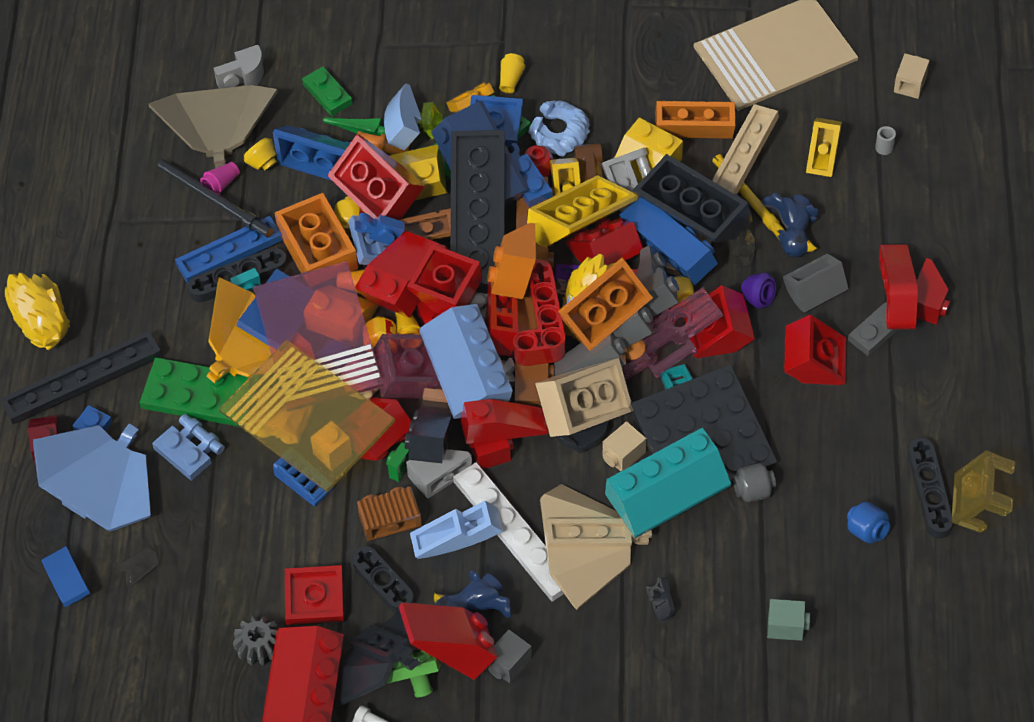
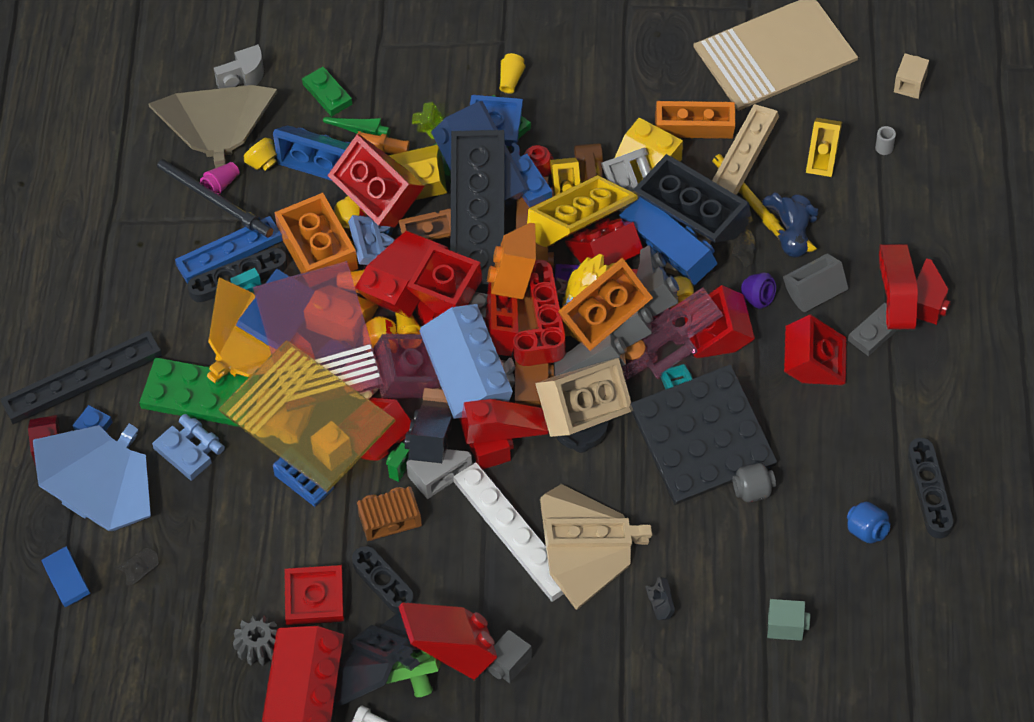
yellow head [5,273,70,350] -> none
blue plate [354,213,404,245] -> none
light blue slope [384,84,422,150] -> none
light blue slope [410,501,503,559] -> none
dark blue animal [433,570,512,618] -> none
light orange plate [446,83,494,112] -> none
light blue piece [529,100,590,157] -> none
tan brick [603,421,646,471] -> none
teal slope [605,428,731,538] -> none
clear yellow panel [952,451,1015,533] -> none

